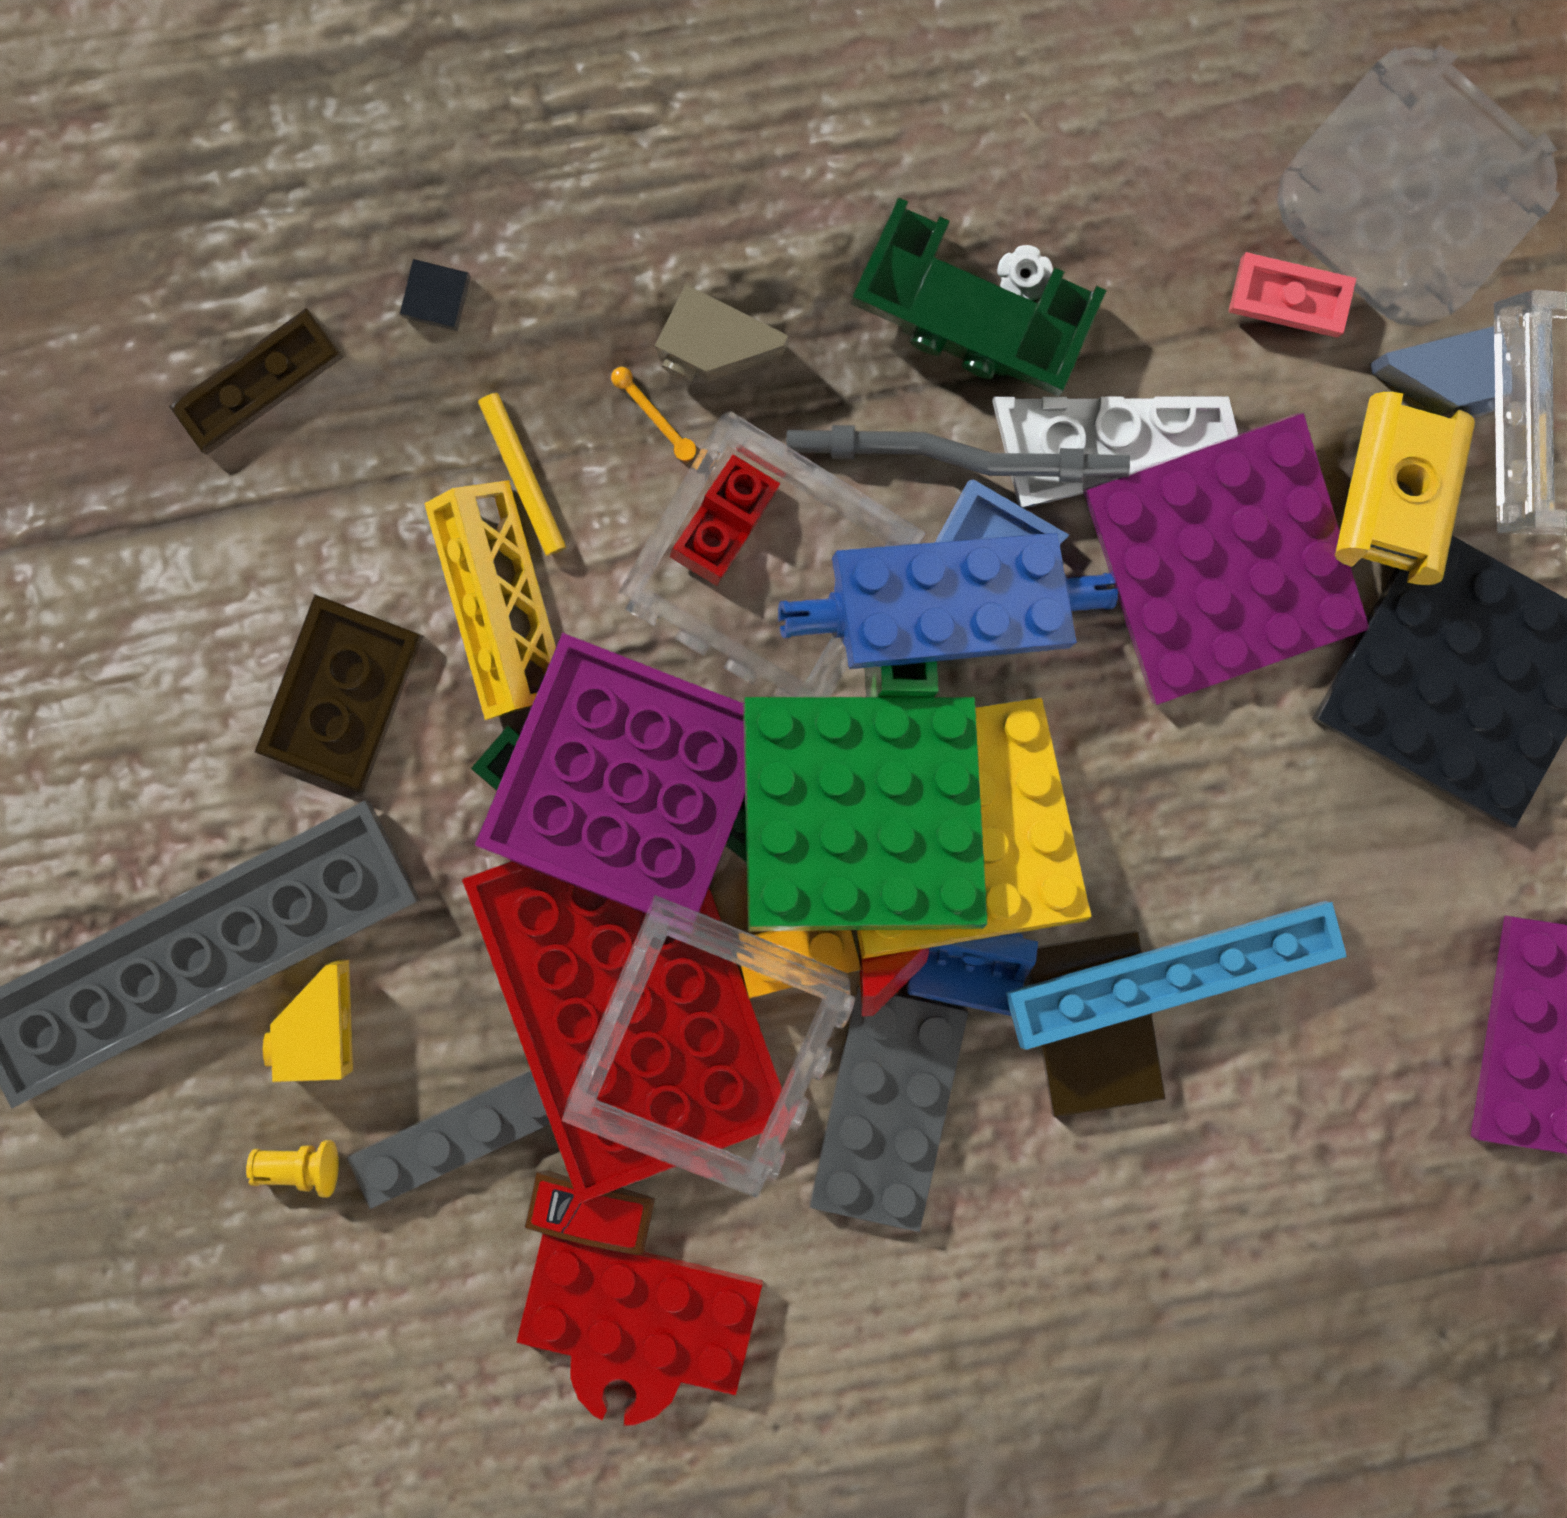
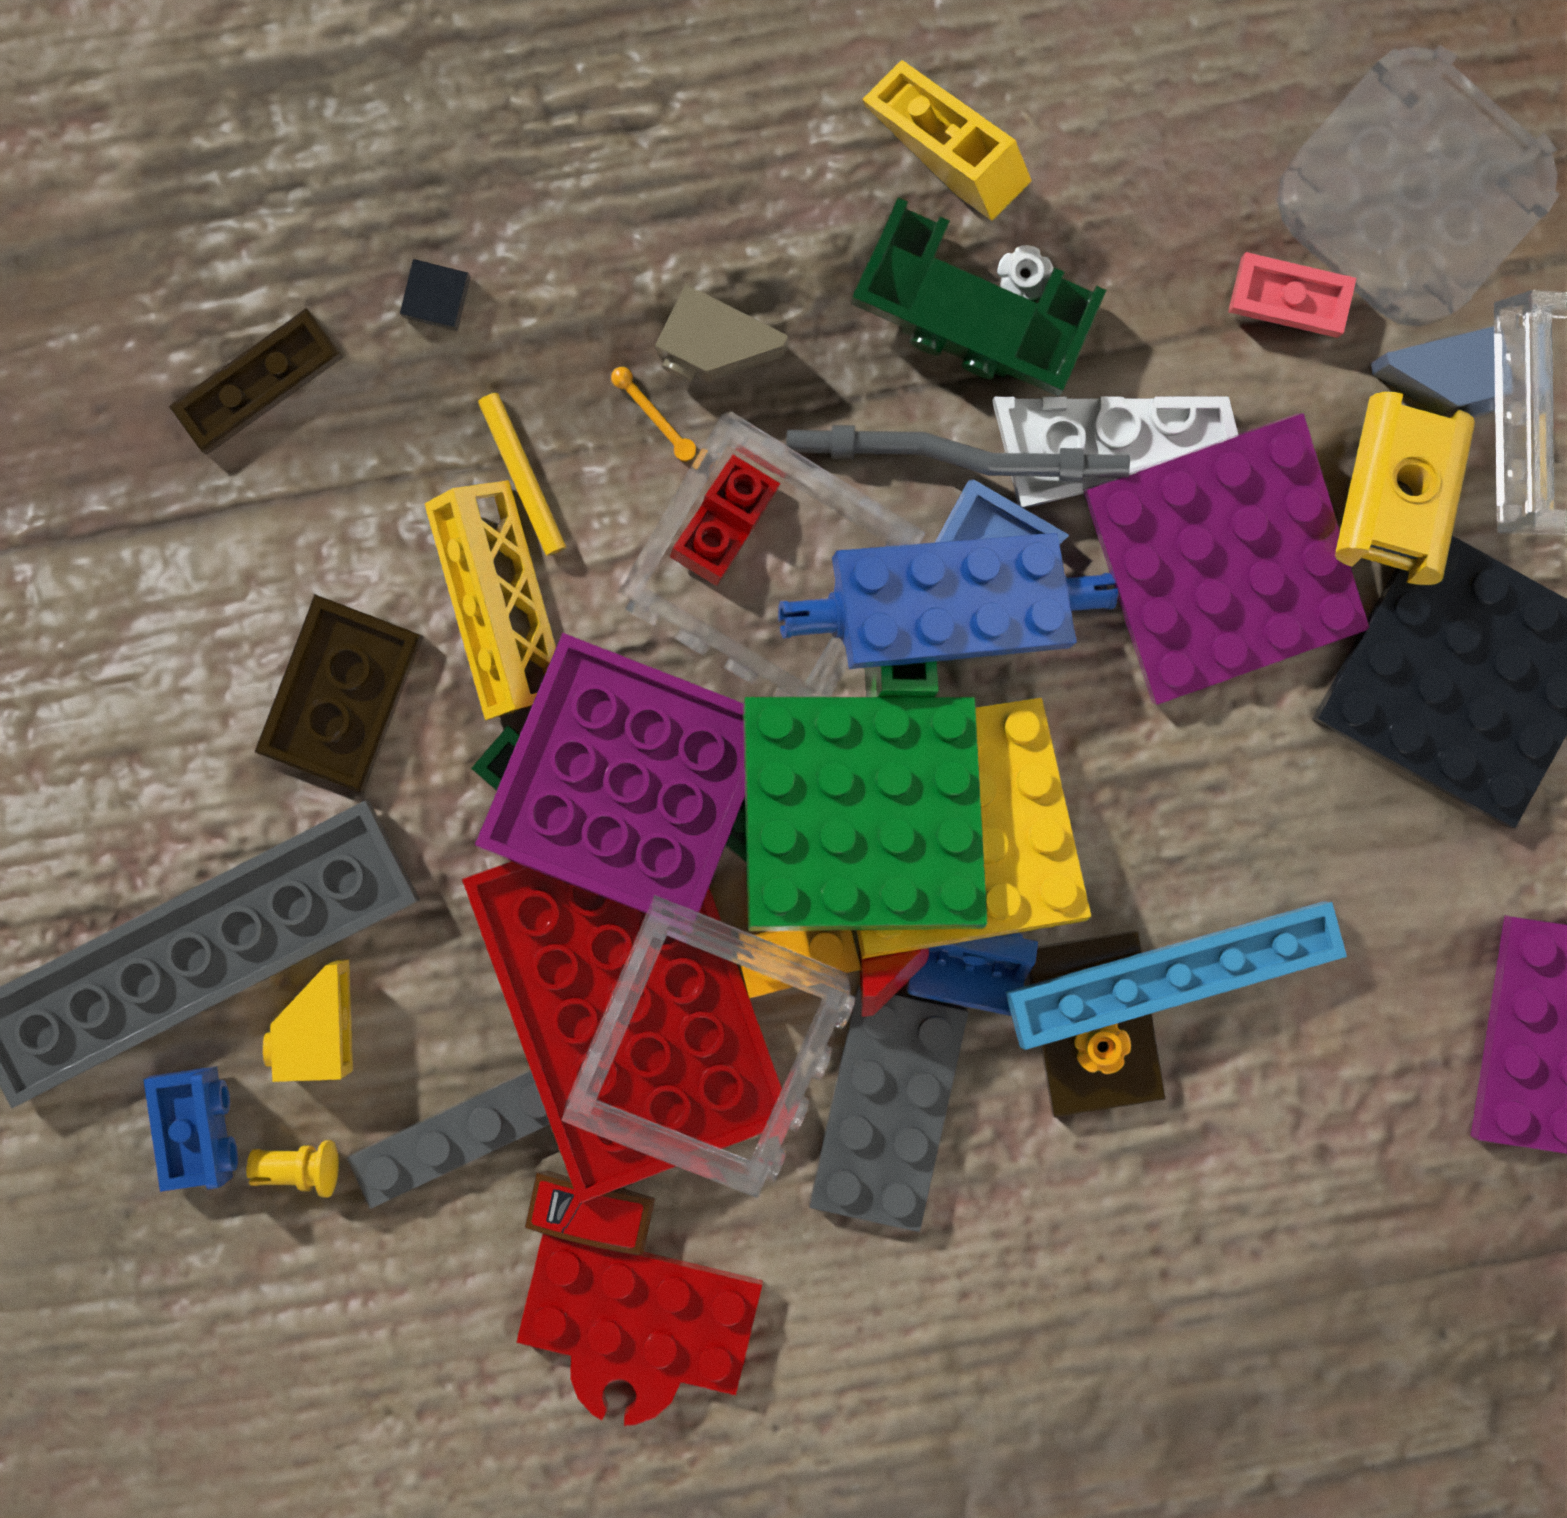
none -> blue bracket [143,1066,238,1192]
none -> yellow slope [862,60,1032,221]
none -> light orange plate [1074,1024,1131,1074]

